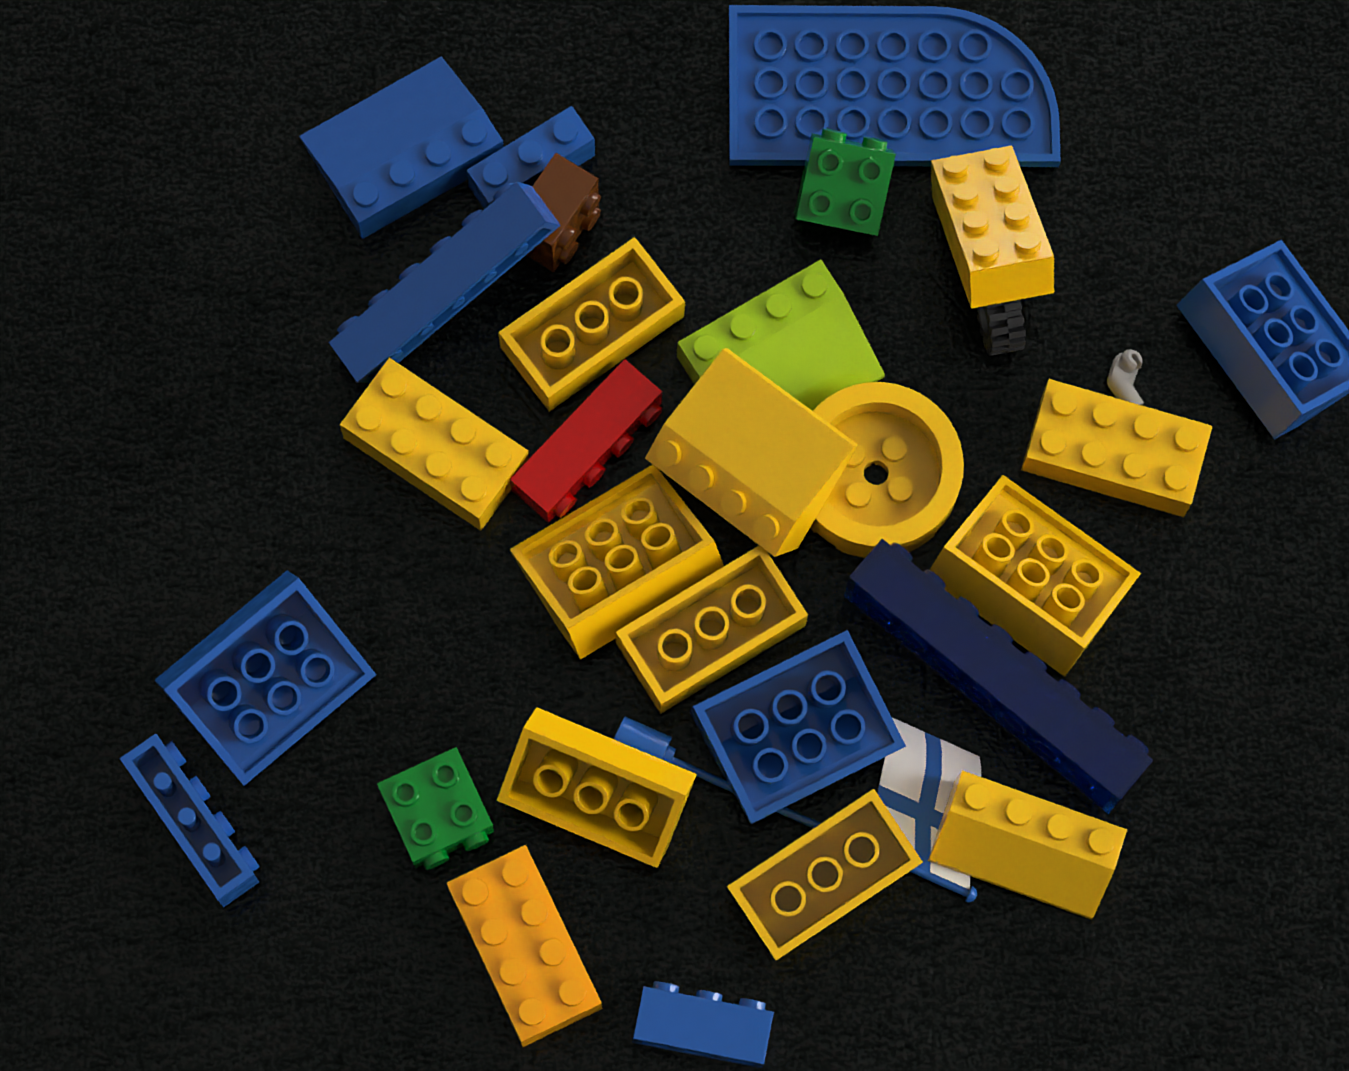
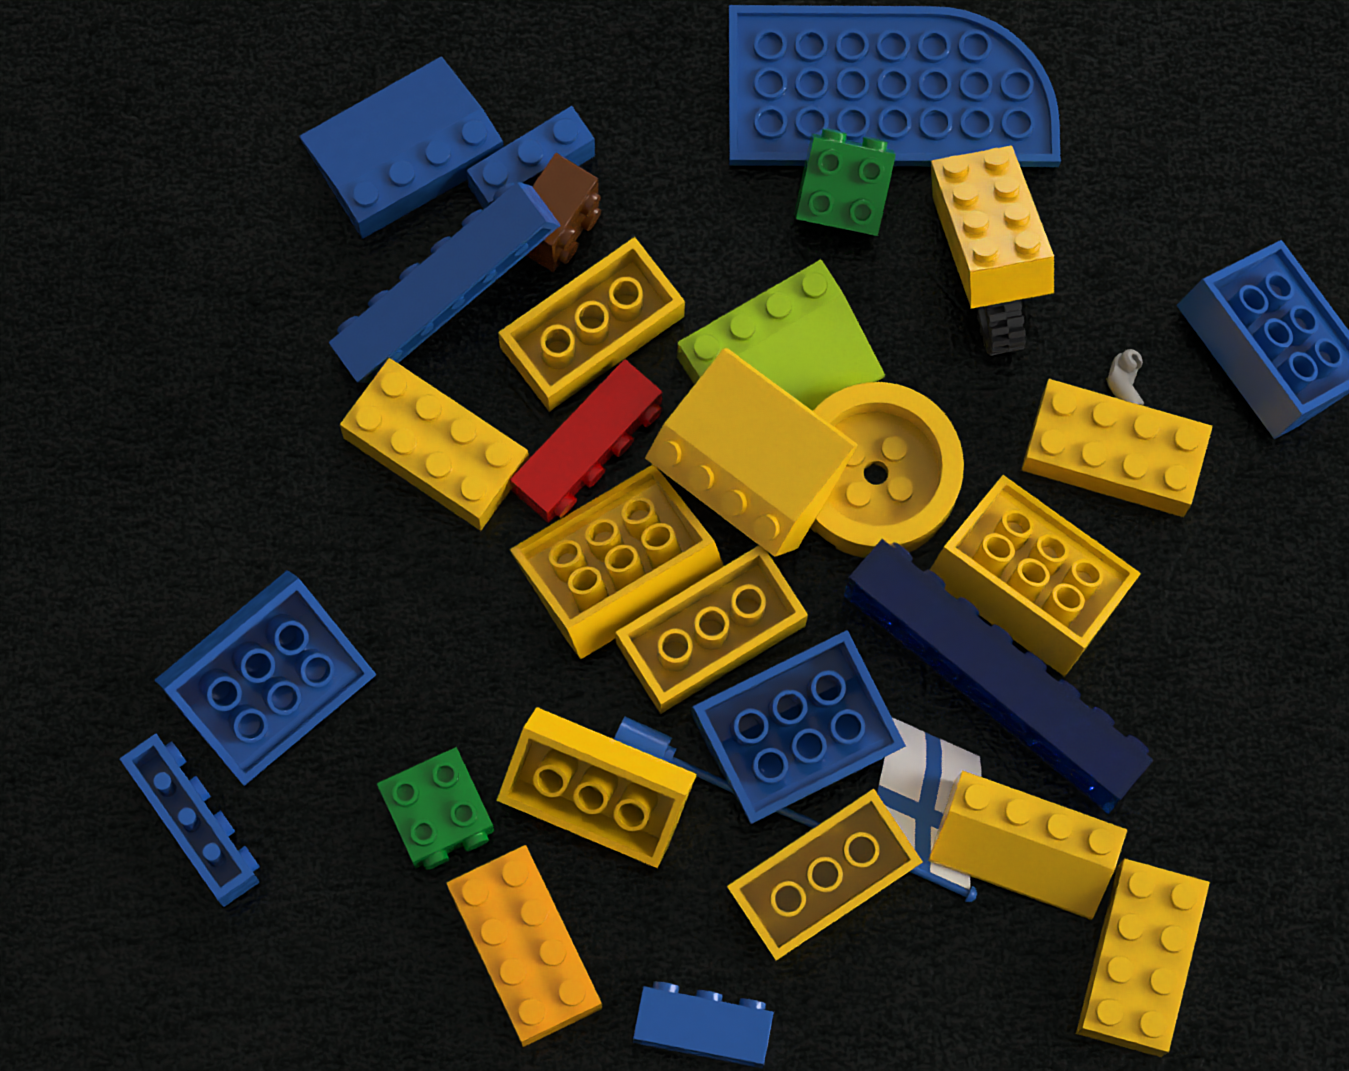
none -> yellow brick [1076,859,1210,1057]

